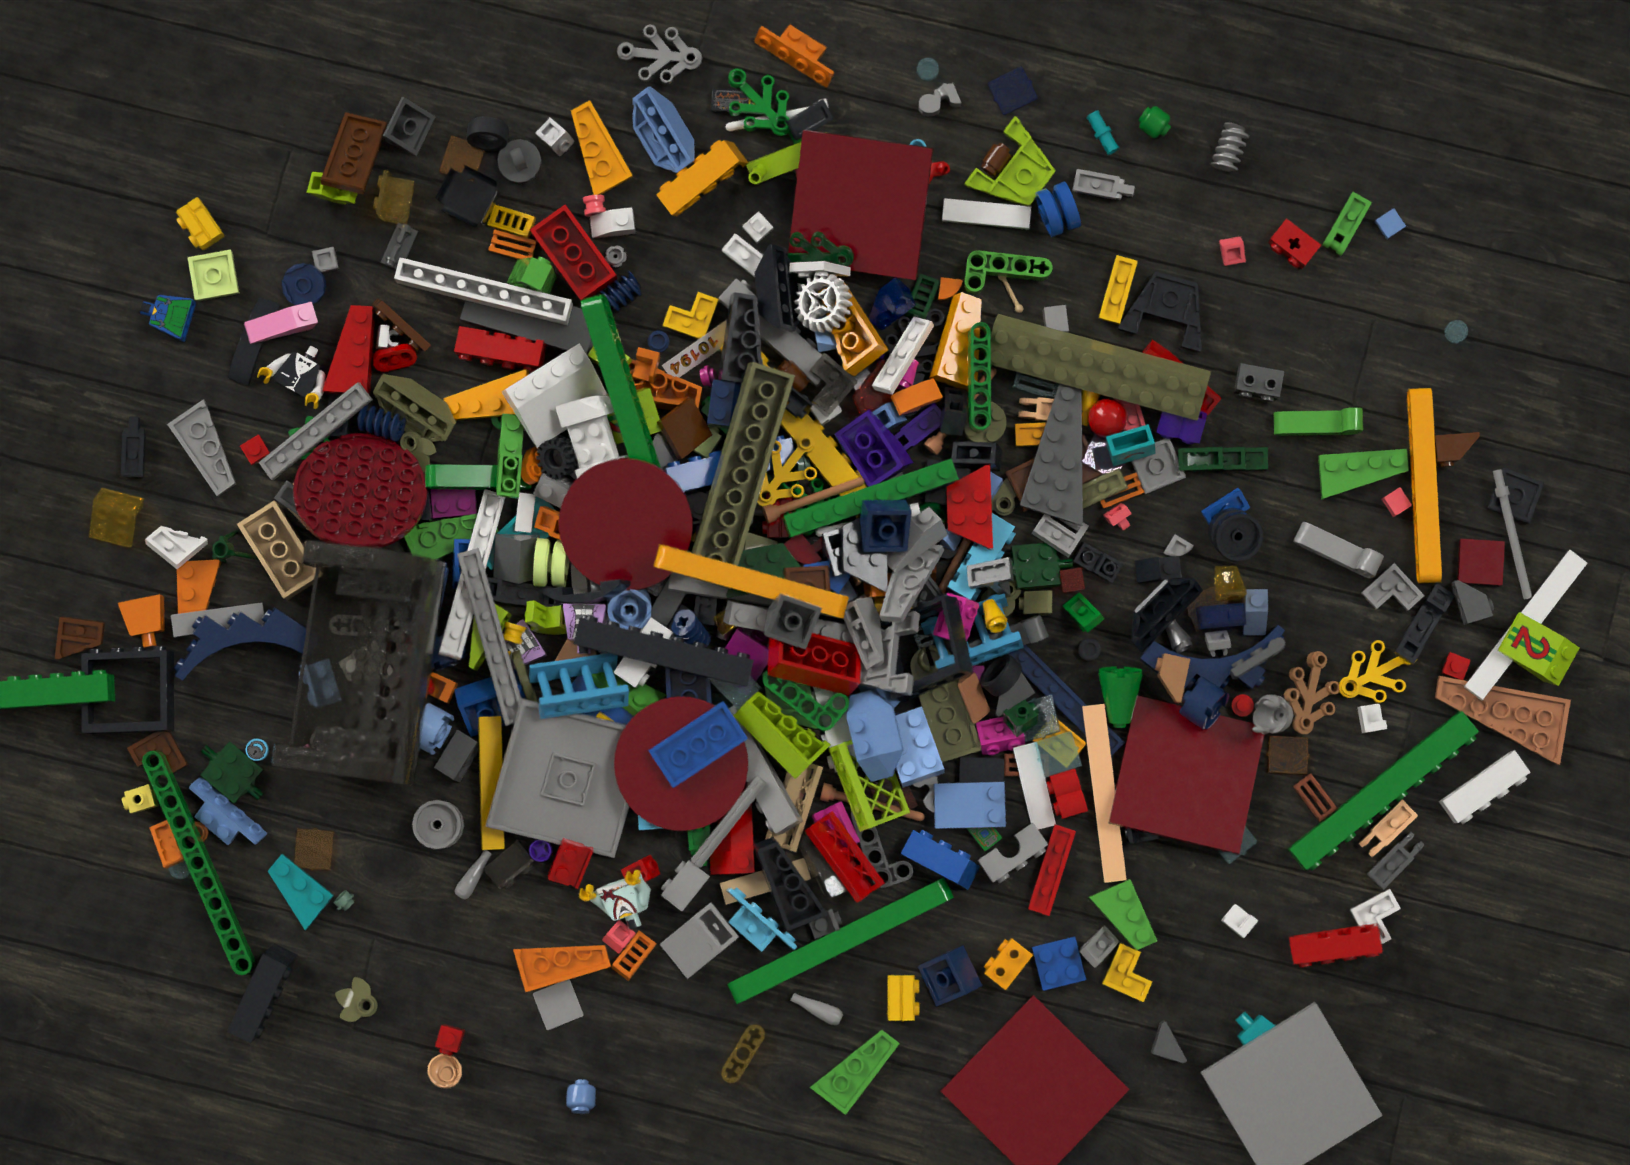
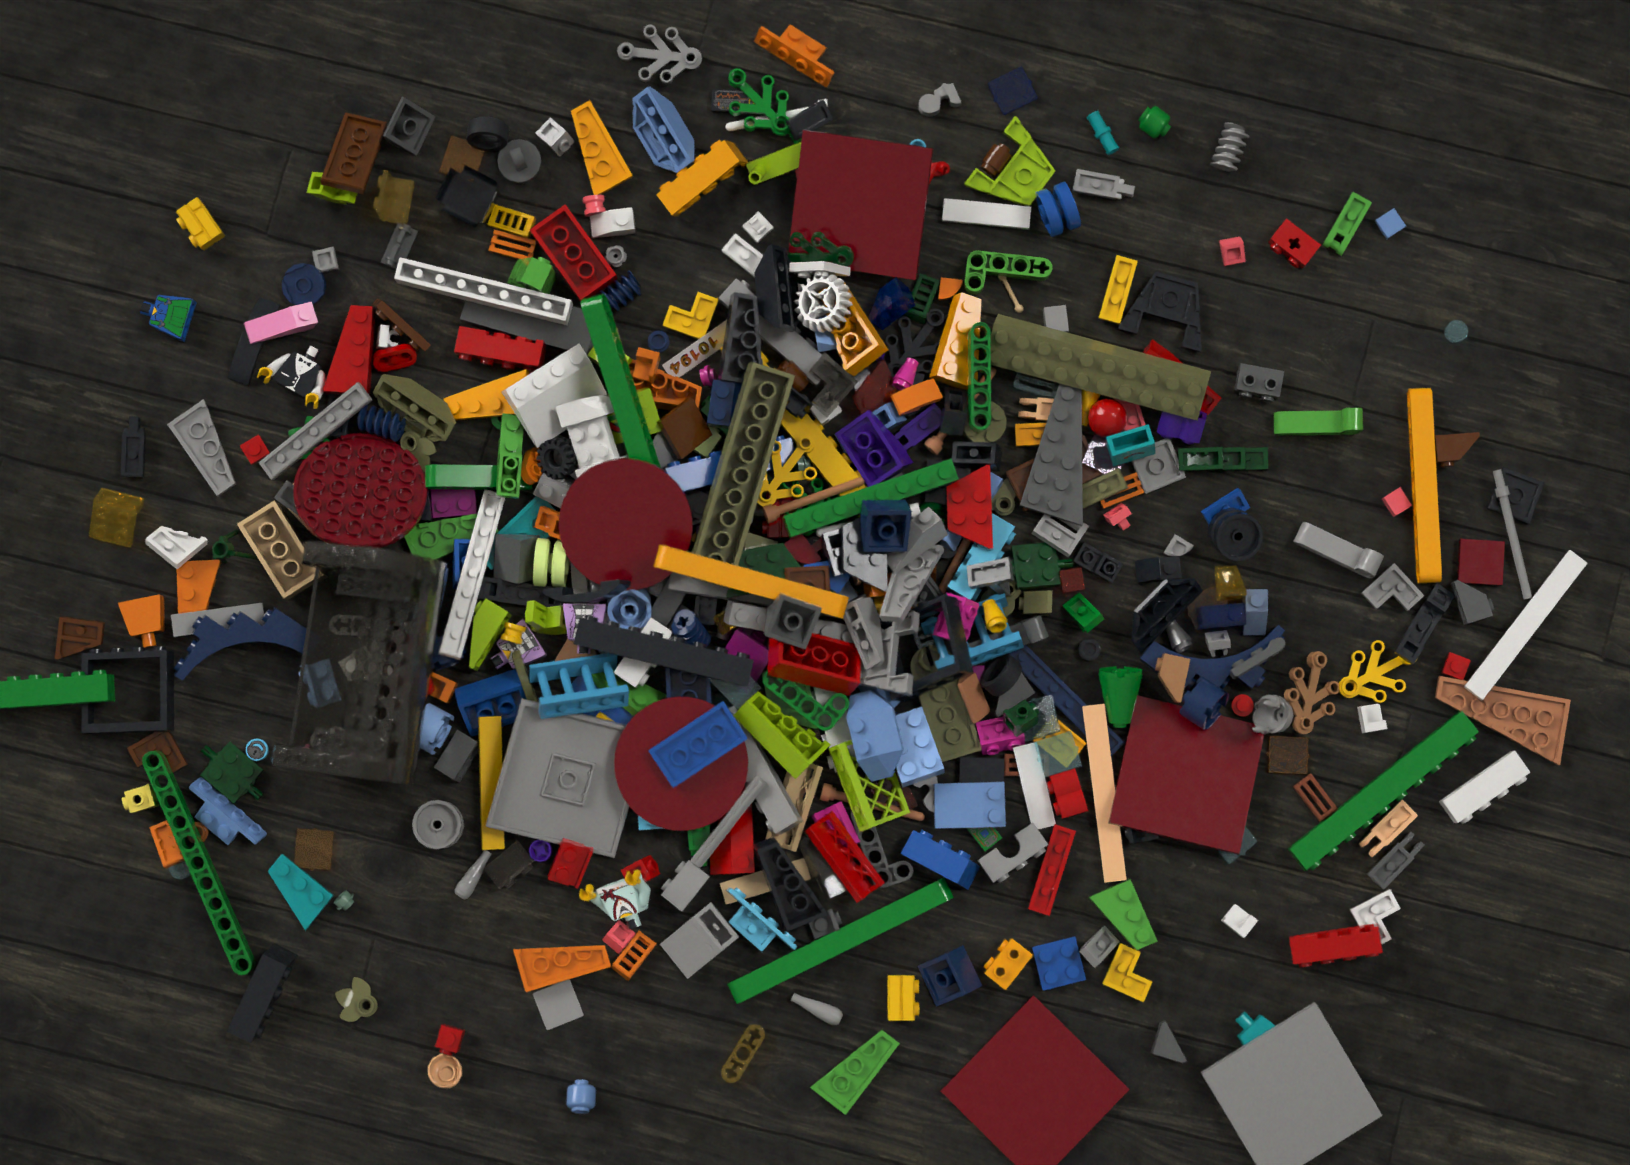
yellowish green plate [188,250,239,301] -> none
light grey tile [457,548,521,726] -> none
white sticker [515,493,535,533] -> none
white tile [872,317,934,395] -> none
clear light blue tile [917,58,939,81] -> none
bright green wing [1318,449,1409,499] -> none
lime slope [1497,612,1580,686] -> none

